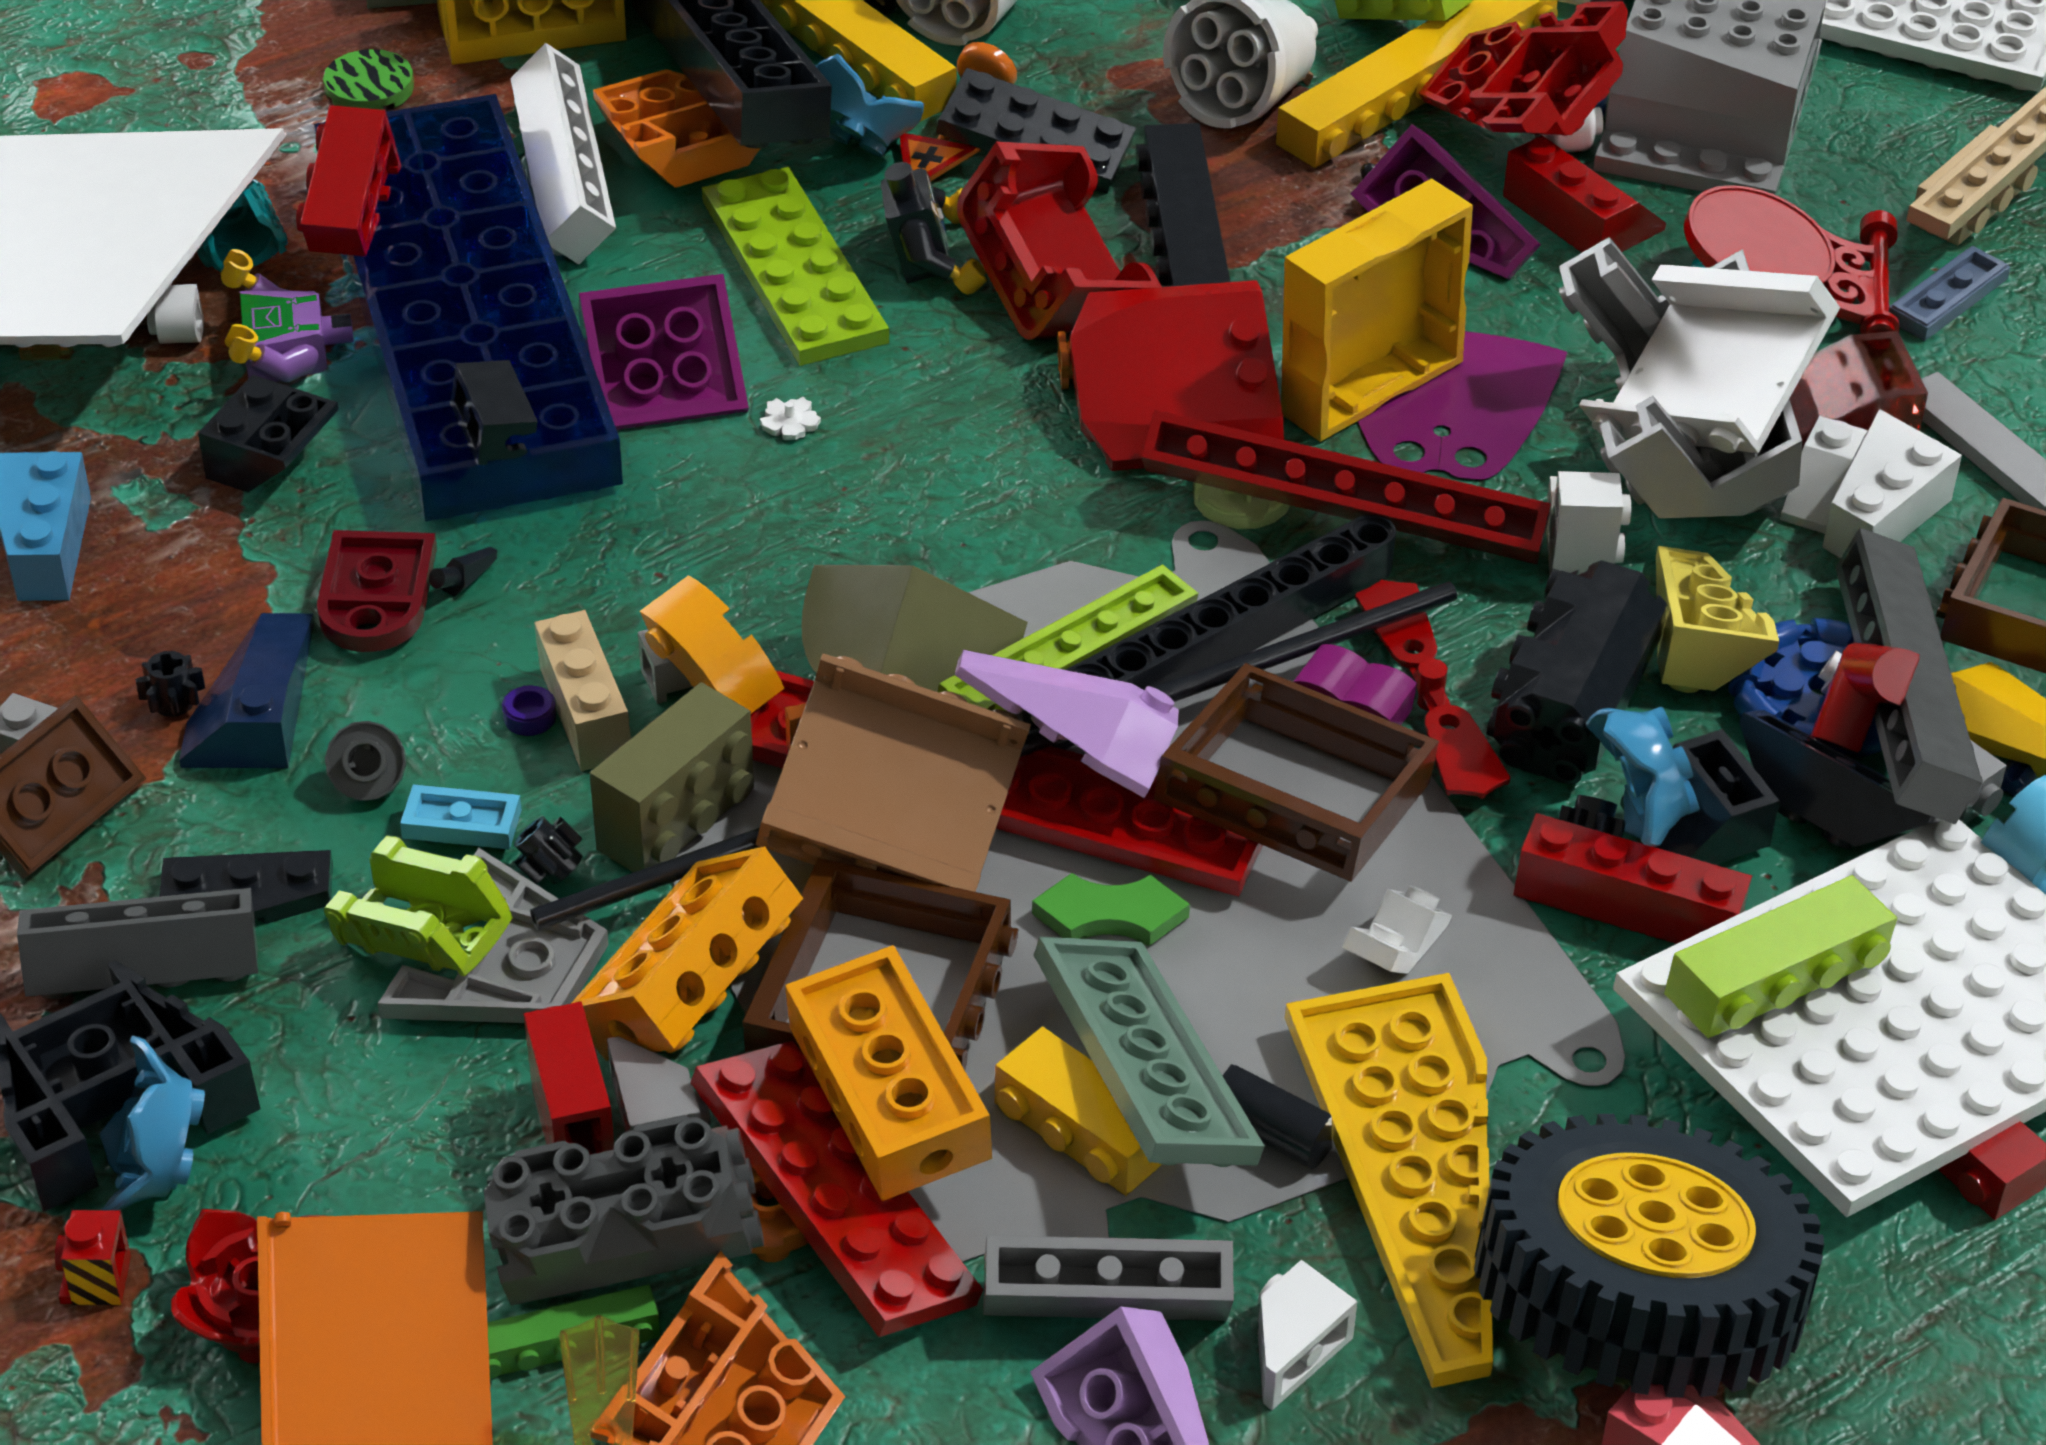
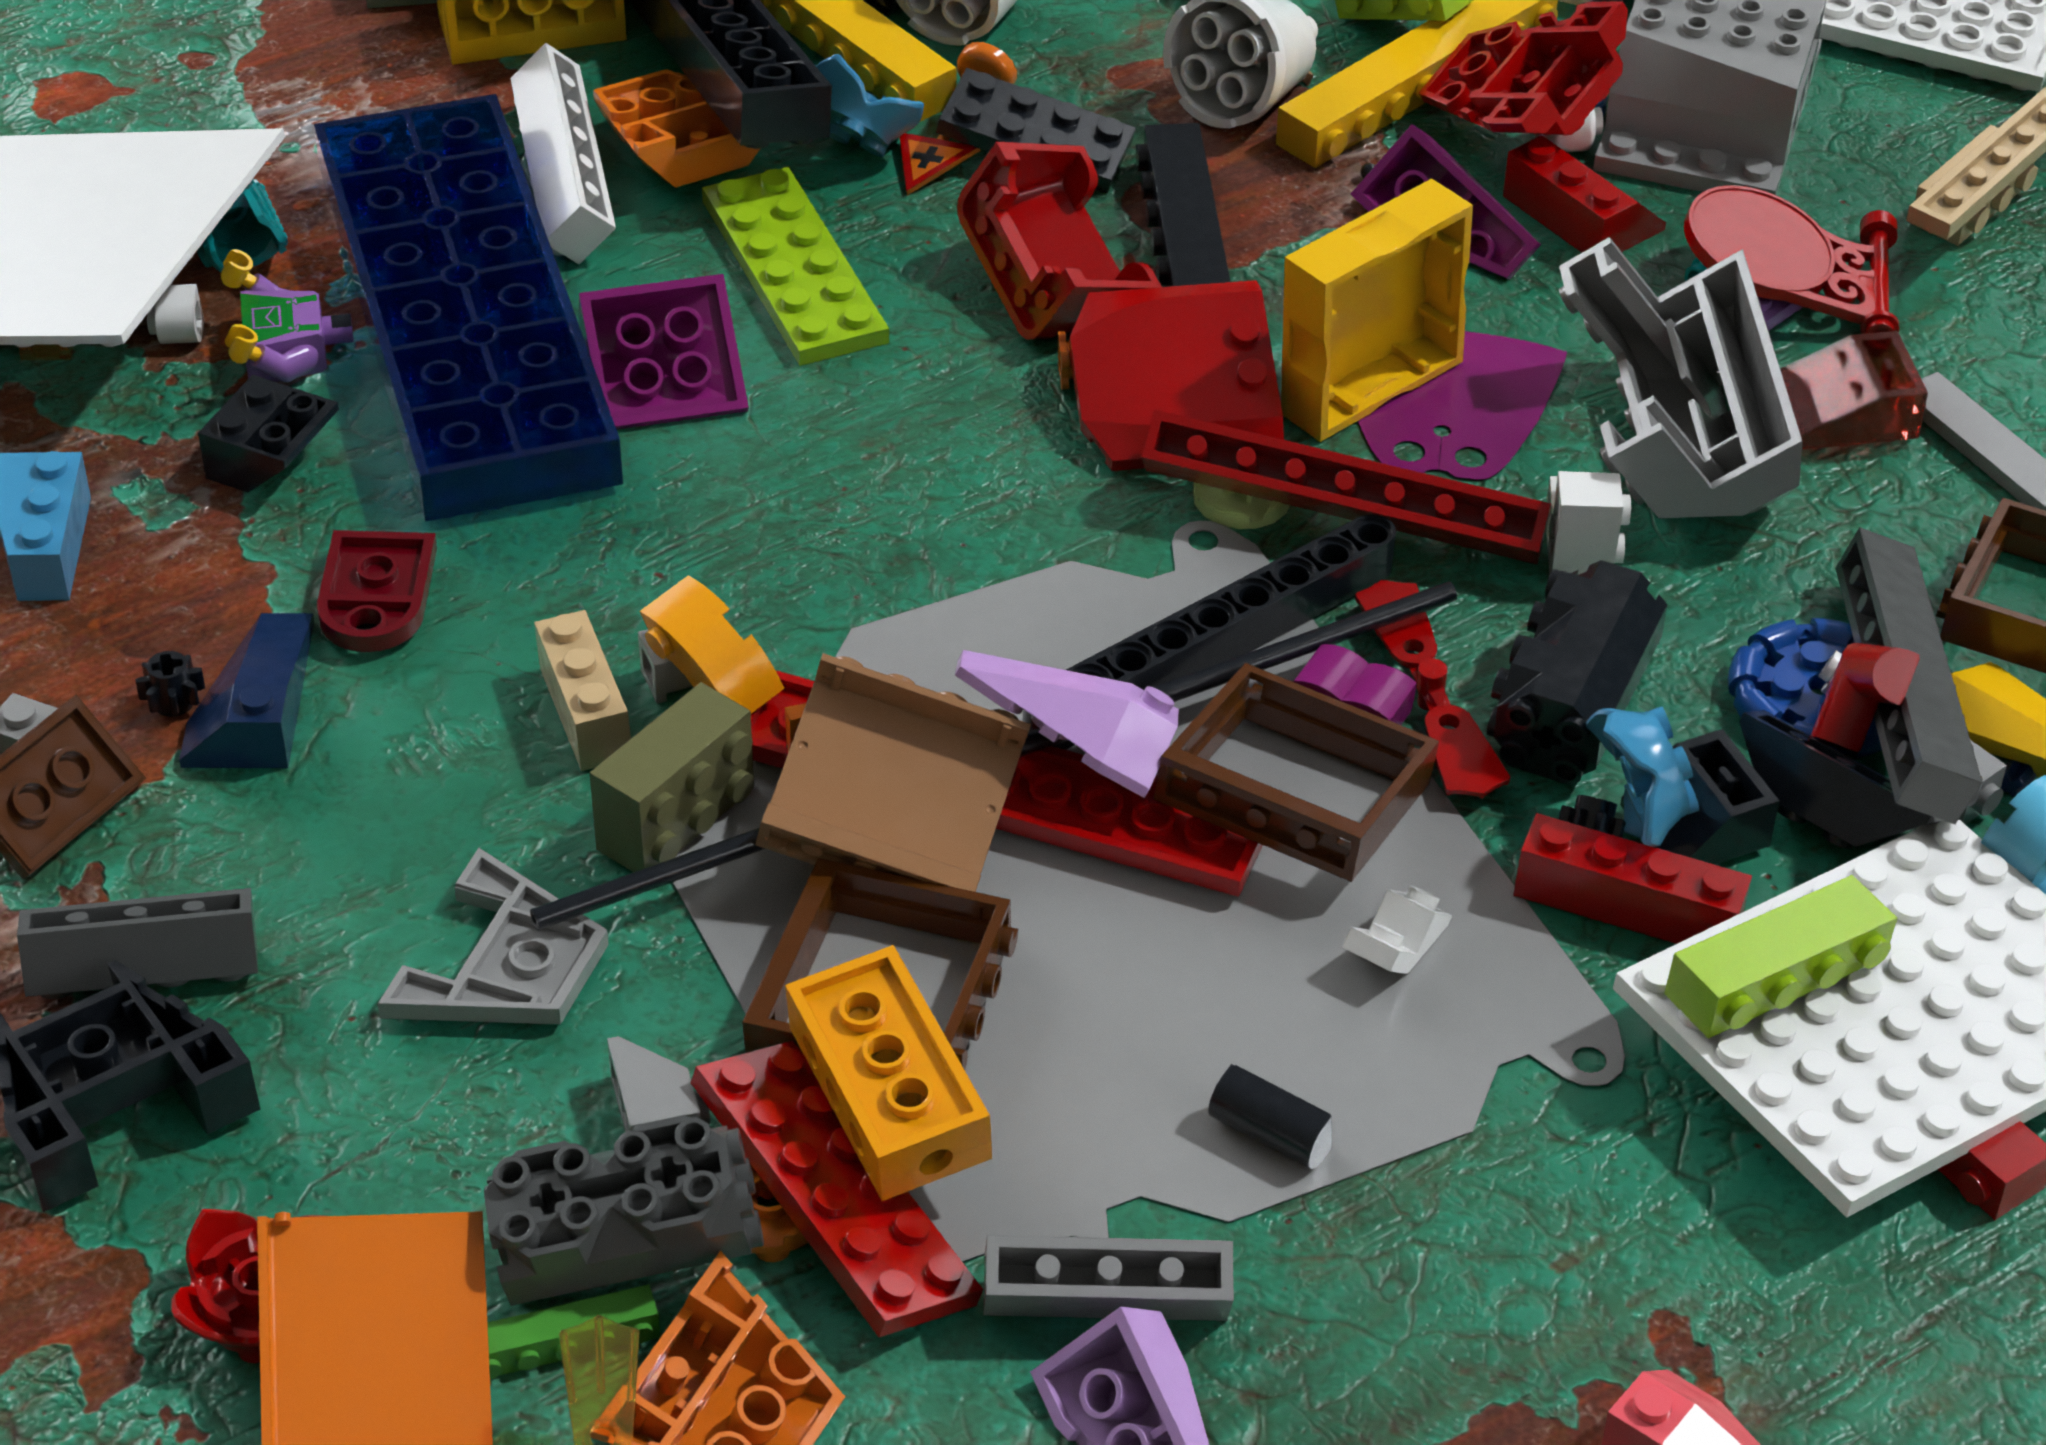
red brick [55,1210,131,1305] -> none
dark azure brick [100,1036,205,1210] -> none
black wing [159,850,333,924] -> none
red wedge [296,105,401,256] -> none
bright green tile [323,49,414,110] -> none
lime piece [323,835,513,976] -> none
dark grey plate [325,721,407,801] -> none
medium azure plate [400,784,522,849] -> none
black bar [429,546,497,597] -> none
black hinge [450,360,538,465] -> none
dark purple tile [502,685,557,736] -> none
black gear [514,816,583,885] -> none
red brick [523,1001,615,1155] -> none
light orange brick [571,846,803,1061] -> none
white plant [760,397,821,440] -> none
olive brick [801,565,1028,692] -> none
black torso [881,162,987,295] -> none
lime plate [937,564,1199,711] -> none
yellow brick [994,1026,1162,1196] -> none
bright green tile [1032,873,1190,946] -> none
sand green plate [1033,937,1265,1167] -> none
white slope [1258,1260,1357,1410] -> none
yellow wing [1284,973,1493,1388] -> none
black wheel [1474,1114,1824,1398] -> none
white panel [1579,264,1840,453] -> none
light yellow wedge [1656,546,1779,693] -> none
white slope [1780,416,1868,534] -> none
white wedge [1822,409,1962,558] -> none
sand blue tile [1889,246,2011,341] -> none

